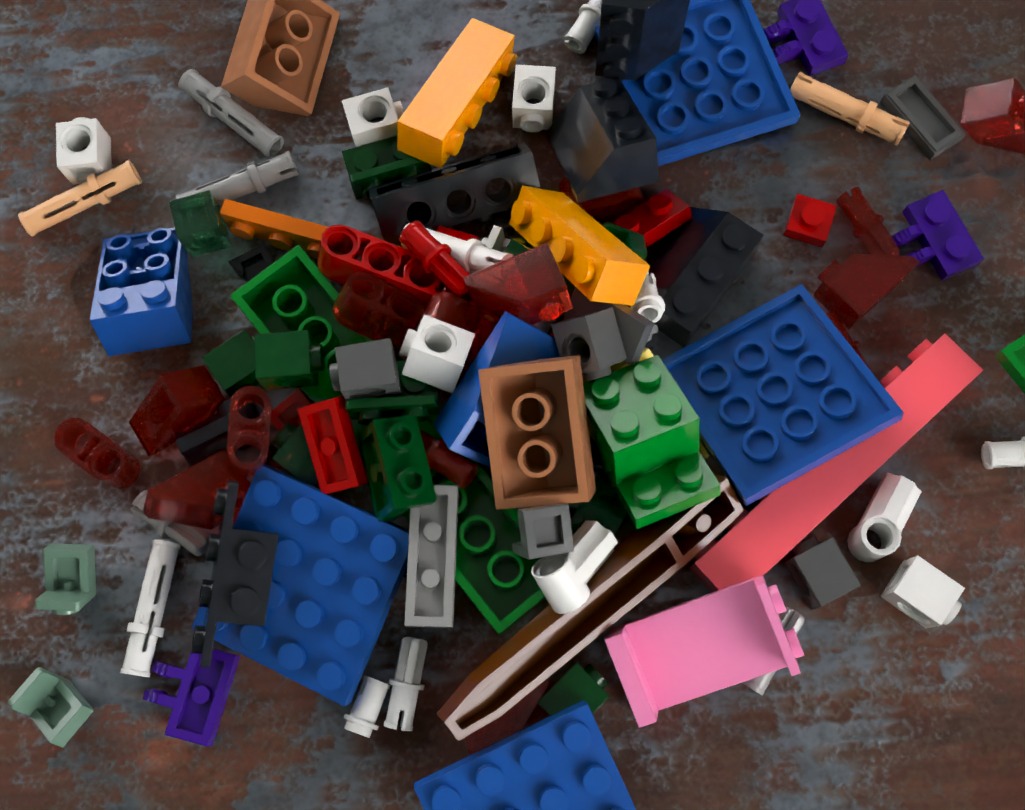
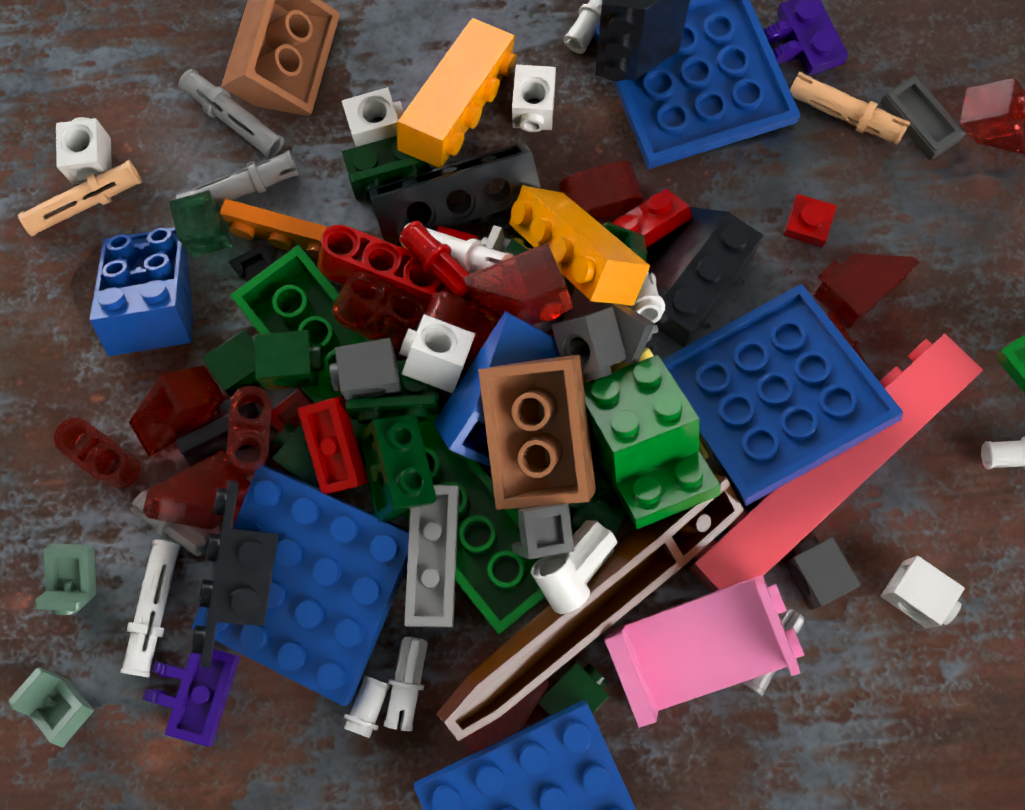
clear red axle [419,428,479,489] -> none
black slope [546,77,659,203] -> none
clear red axle [836,187,900,265] -> none
white piece [847,473,922,562] -> none
dark purple hinge [888,190,984,281] -> none

